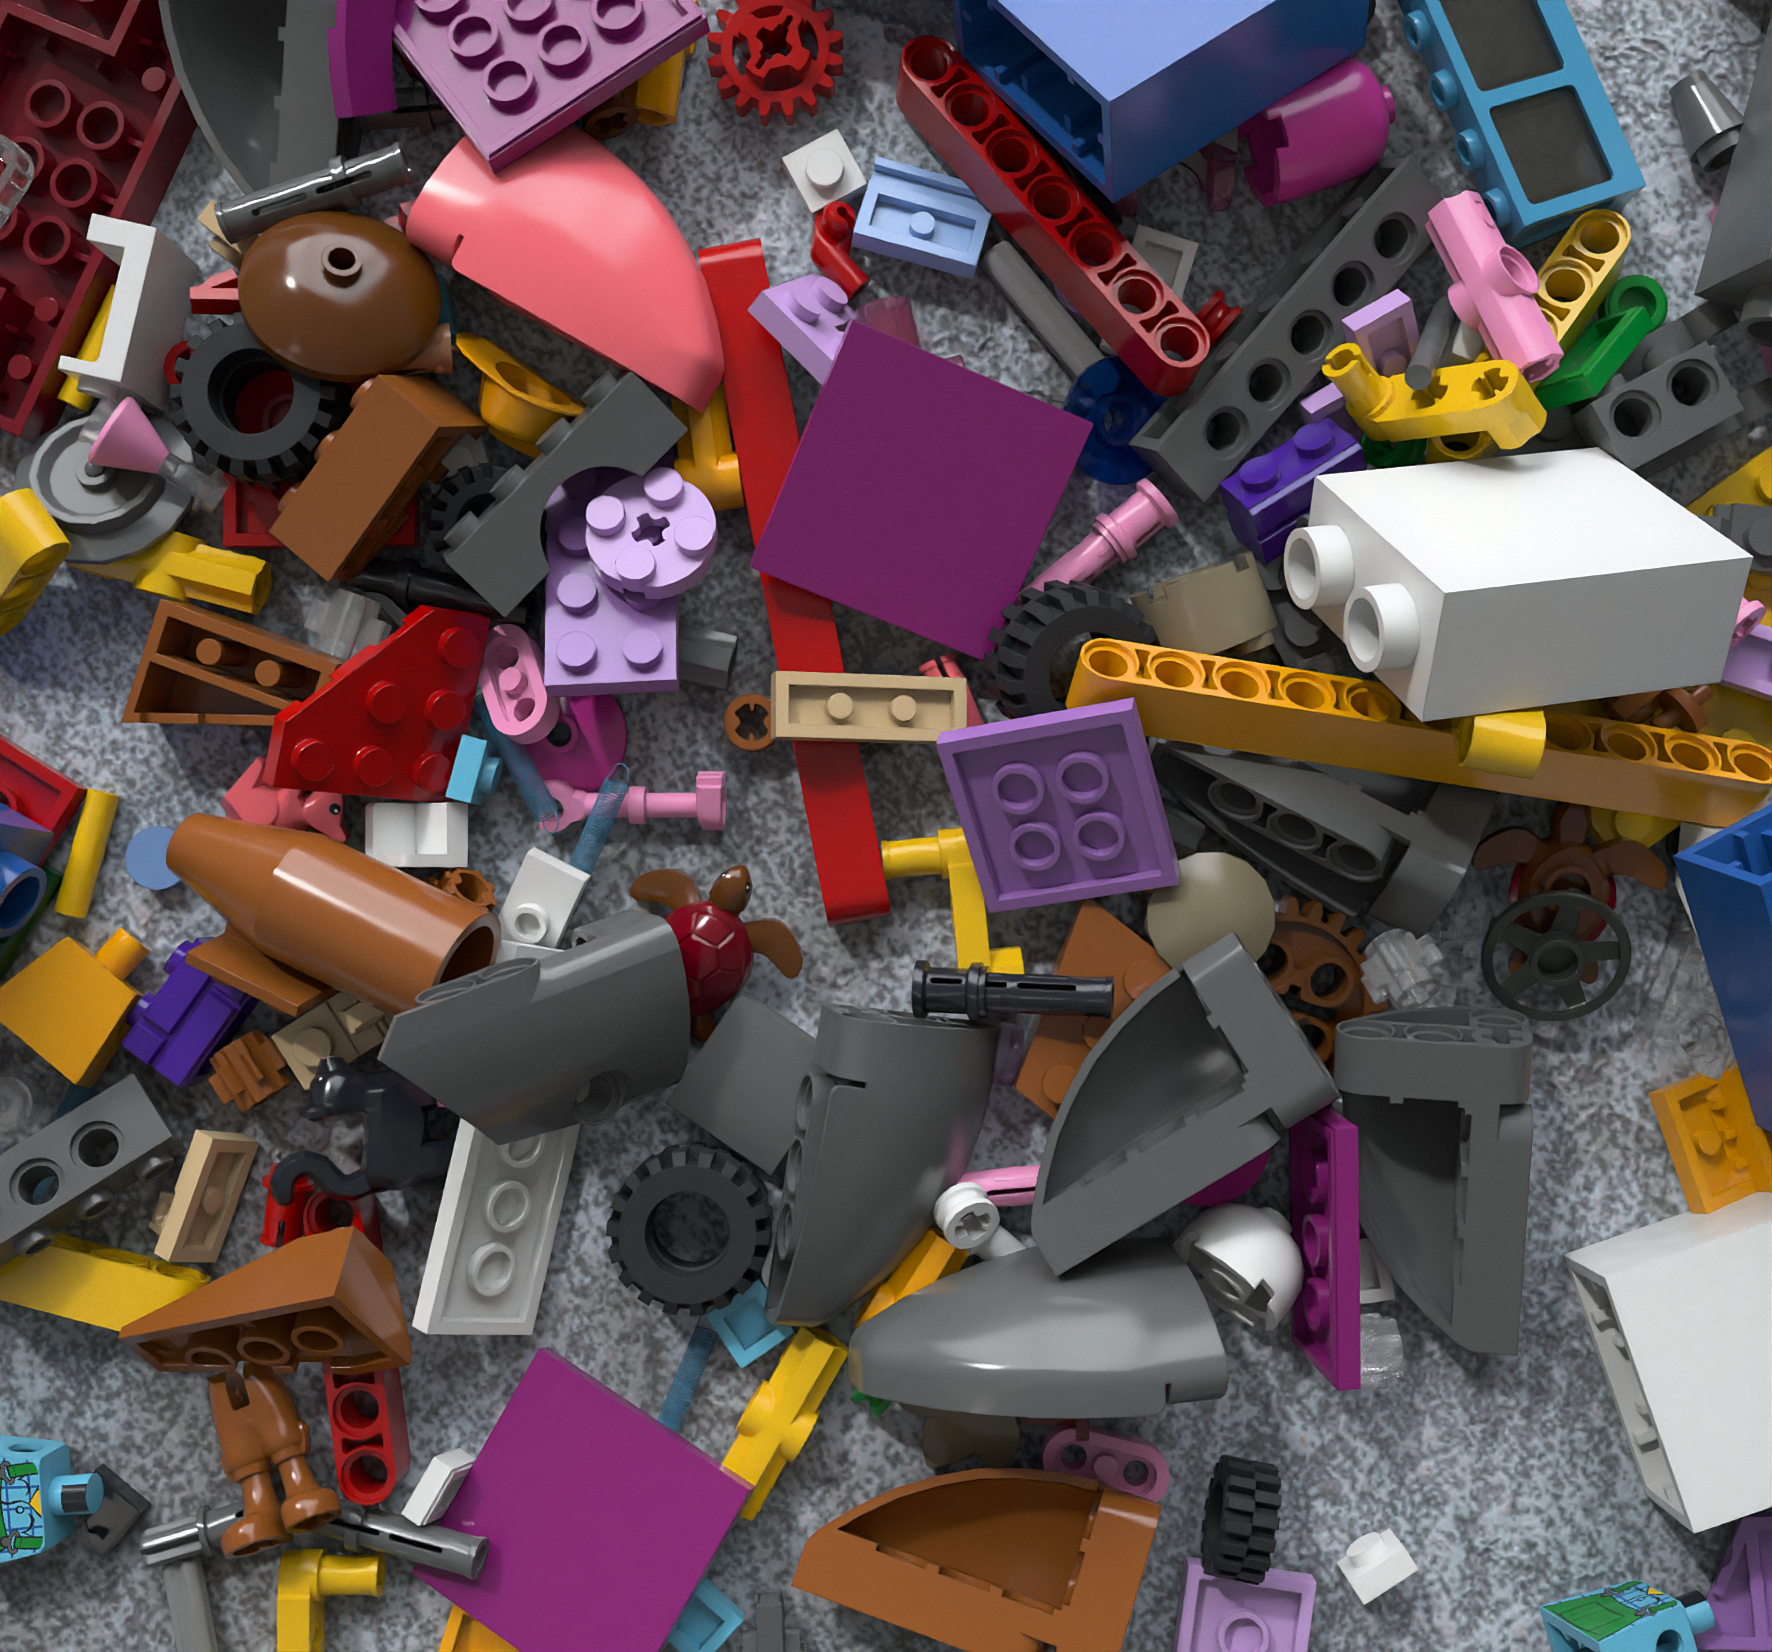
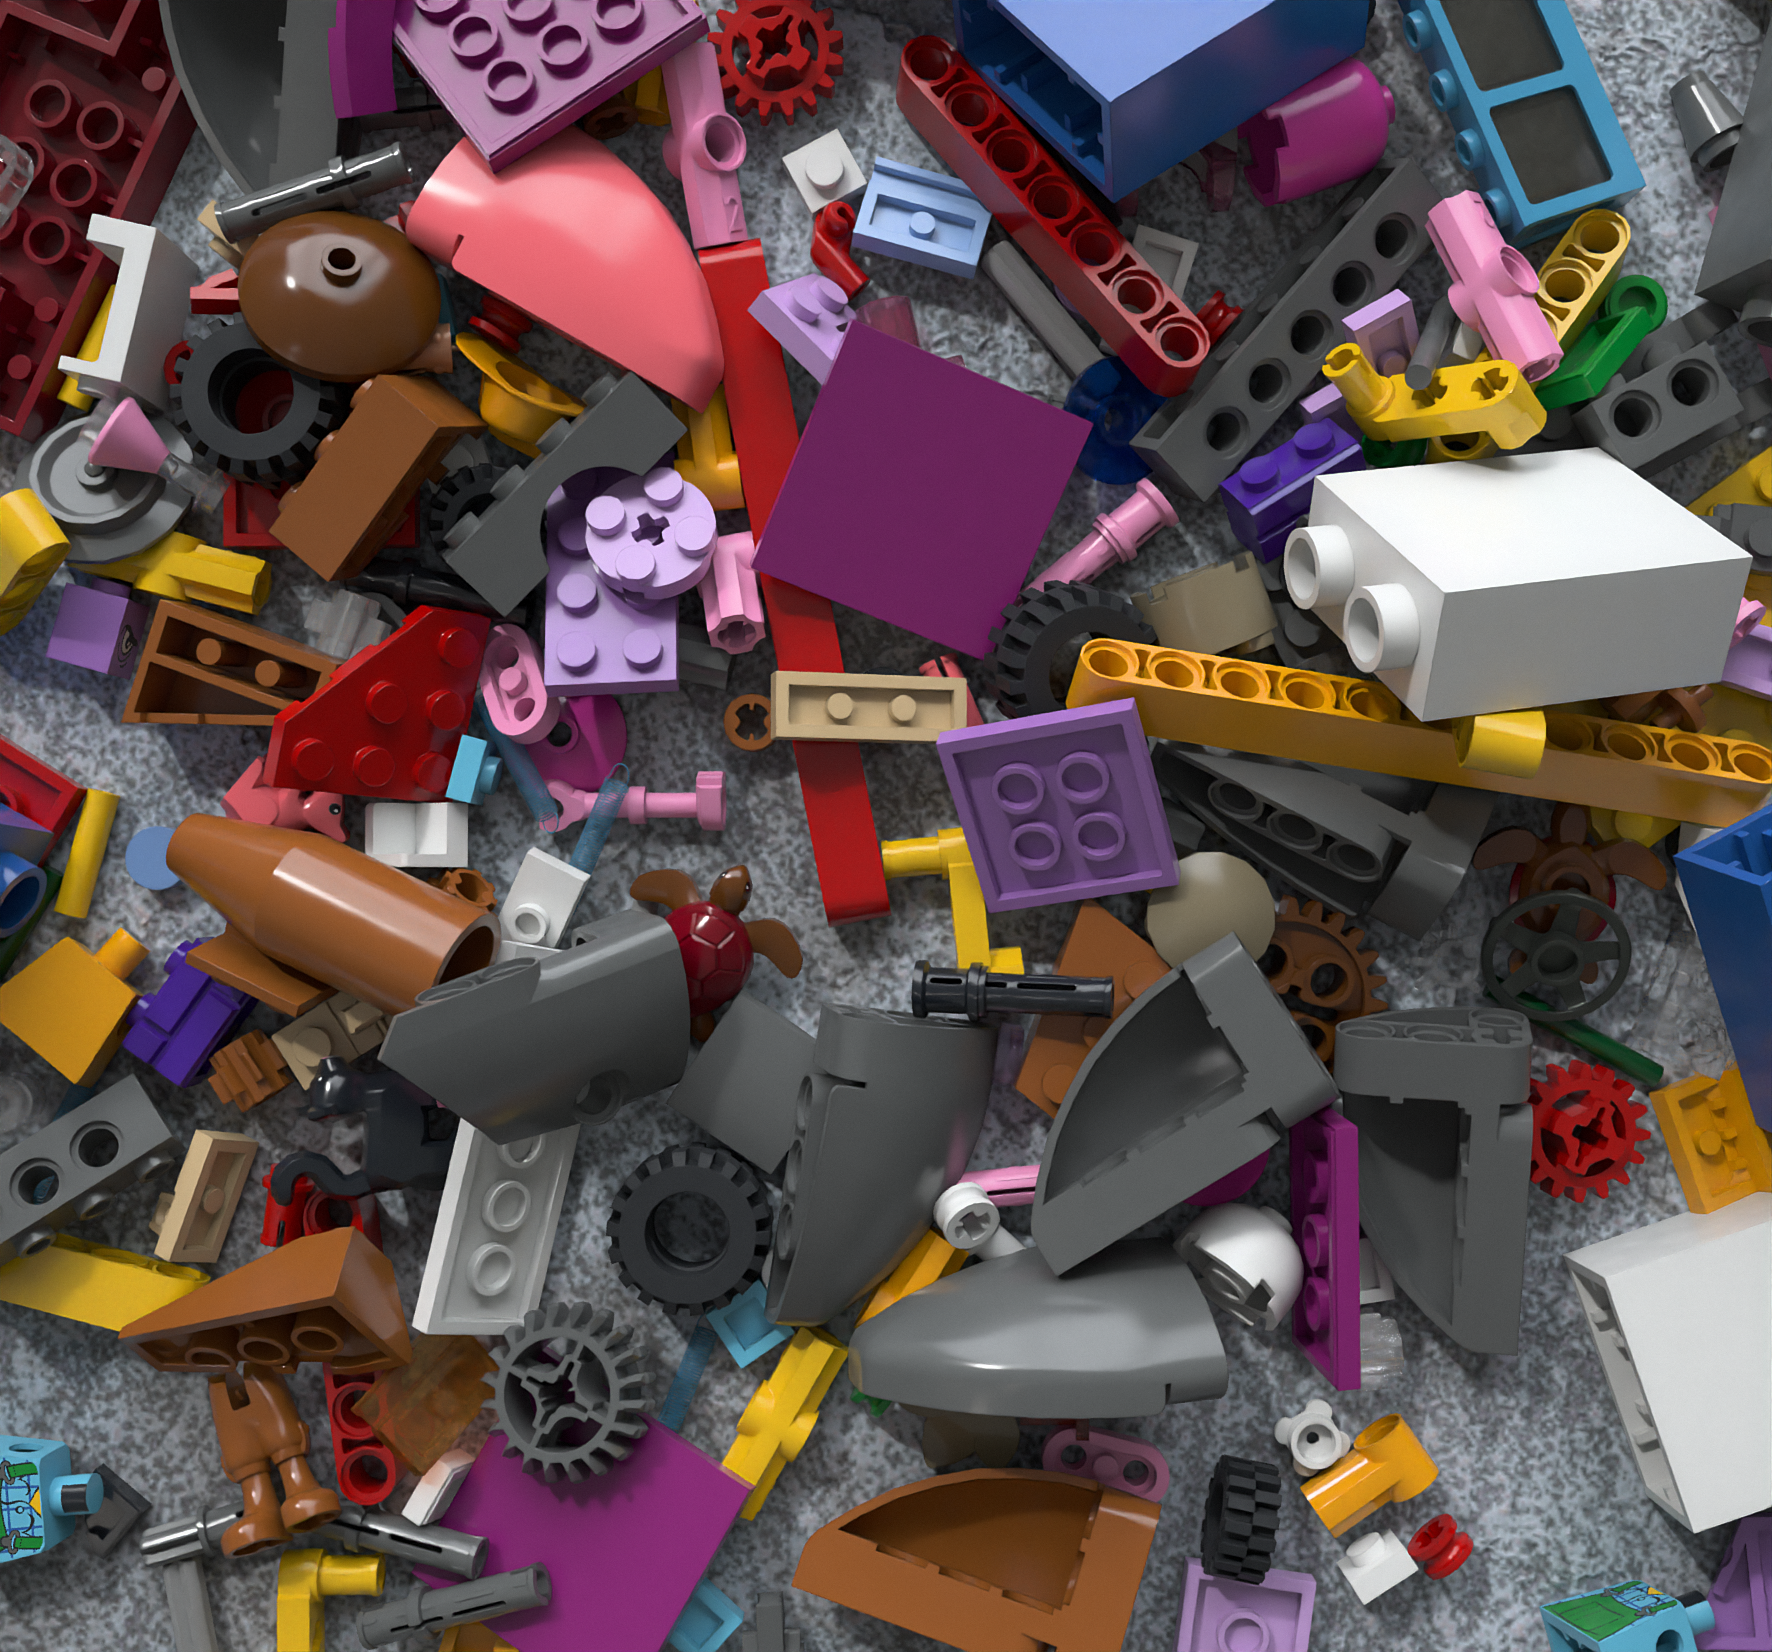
clear gear [1360,929,1445,1010] -> none
none -> medium lavender brick [45,577,150,680]
none -> clear orange plate [350,1332,500,1476]
none -> dark grey pin [356,1562,552,1650]
none -> red bush [467,295,533,354]
none -> dark grey gear [480,1301,657,1484]
none -> bright pink piece [661,42,748,250]
none -> bright pink piece [696,530,766,655]
none -> white plate [1274,1399,1350,1476]
none -> light orange piece [1299,1413,1439,1539]
none -> red bush [1407,1514,1474,1580]
none -> dark green bar [1482,975,1664,1088]
none -> red gear [1522,1060,1651,1203]

